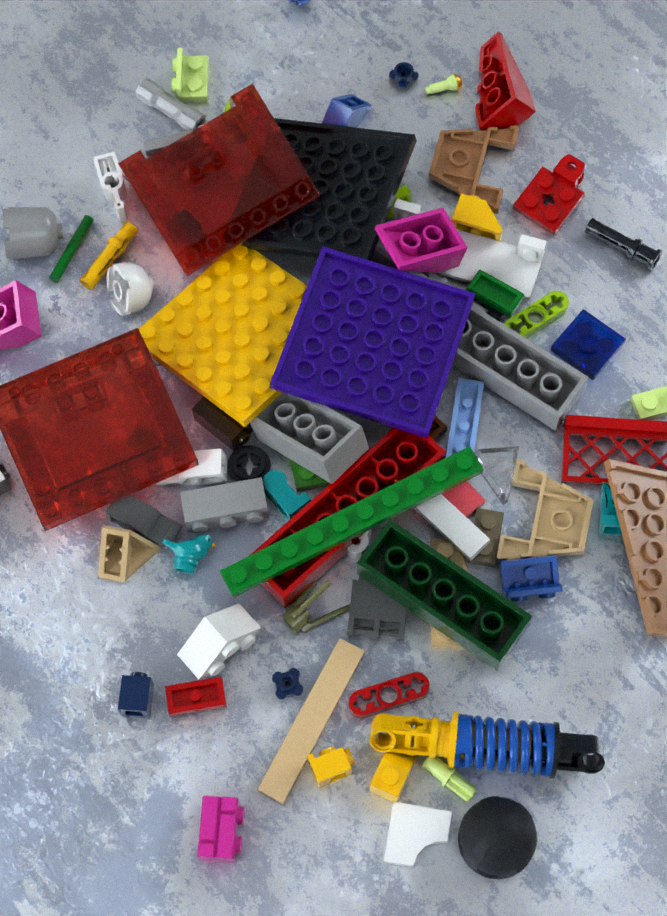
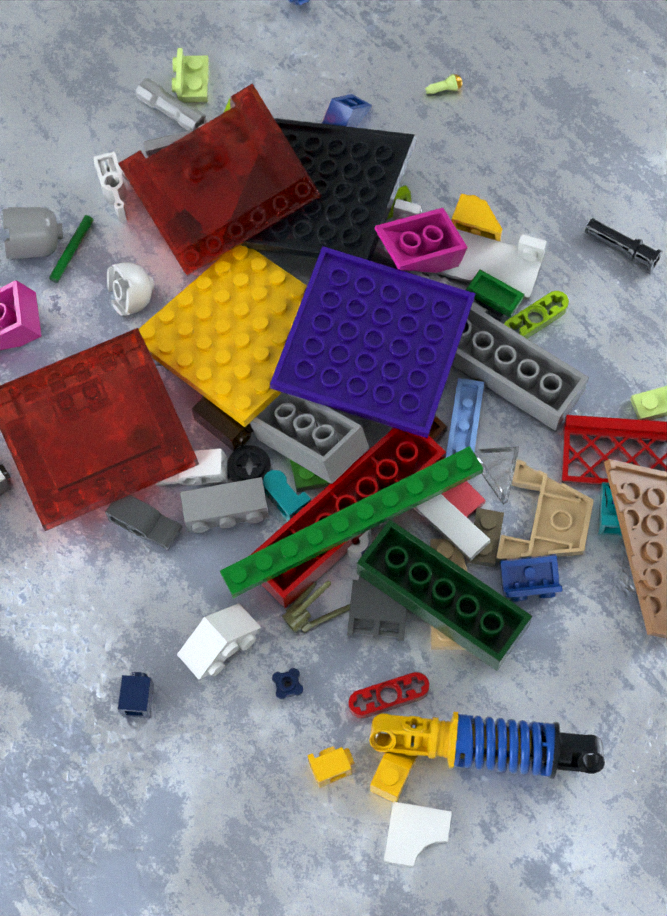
yellow pin [79,221,139,290] -> none
tan slope [98,525,162,582] -> none
teal animal [162,534,216,574] -> none
red plate [165,677,227,717] -> none
dark pink brick [197,796,245,863] -> none
tan tile [257,638,365,805] -> none
dark blue plate [389,62,419,89] -> none
yellowish green axle [421,757,477,801] -> none
medium nougat wing [429,125,519,214] -> none
black piece [458,796,537,879] -> none
red wedge [475,31,536,131] -> none
red plate [513,154,585,236] -> none
clear blue plate [551,309,626,380] -> none

